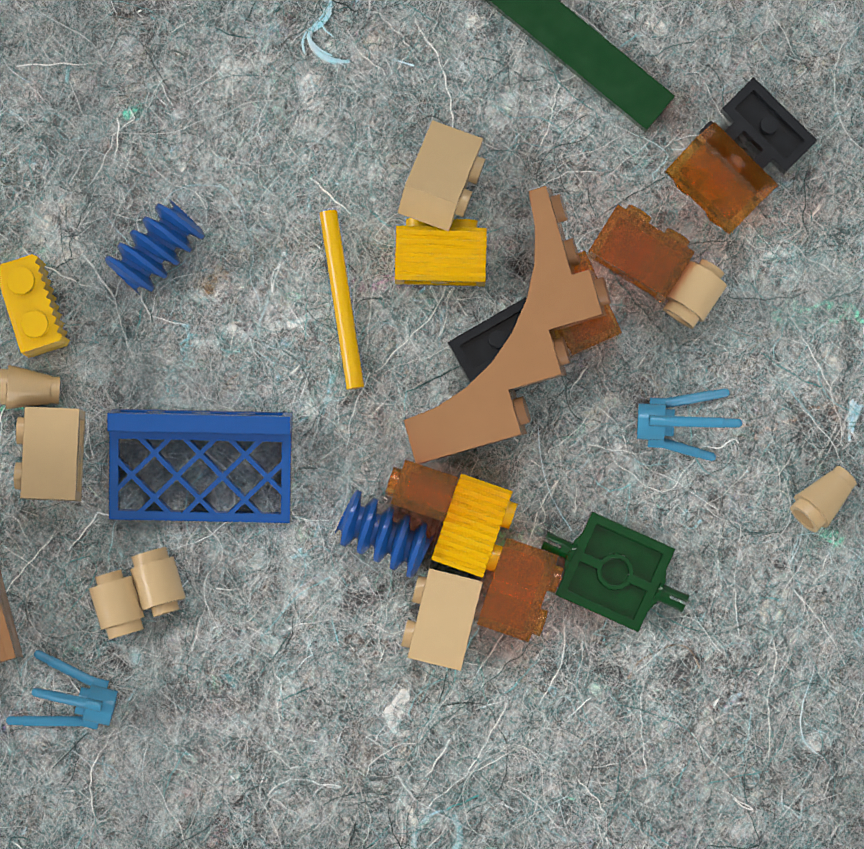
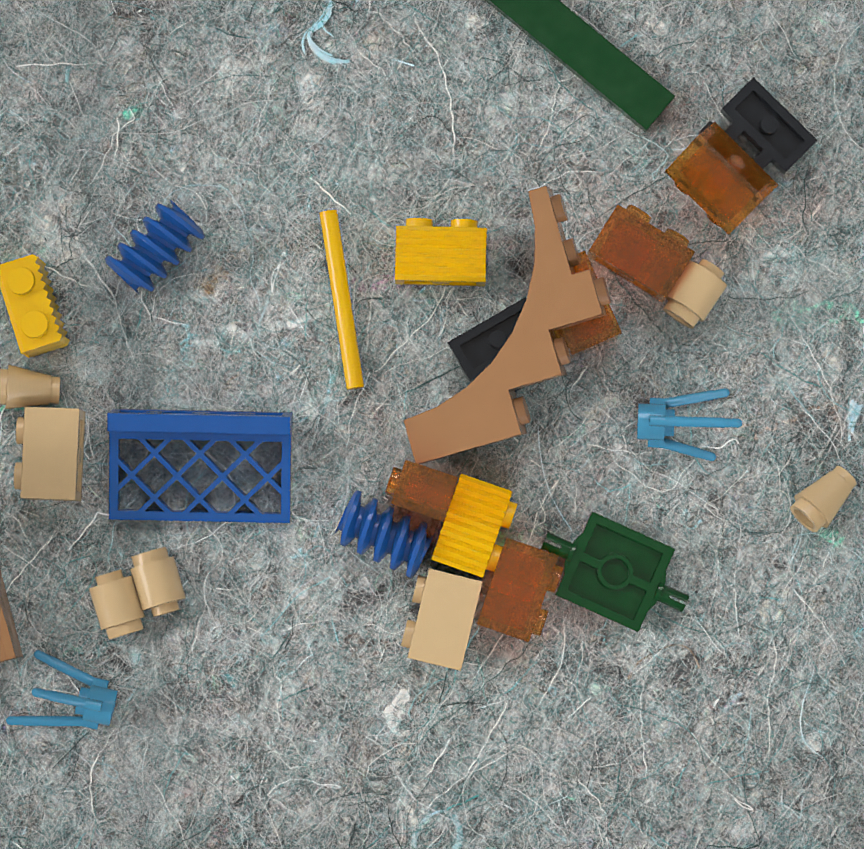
tan brick [398,120,486,232] -> none

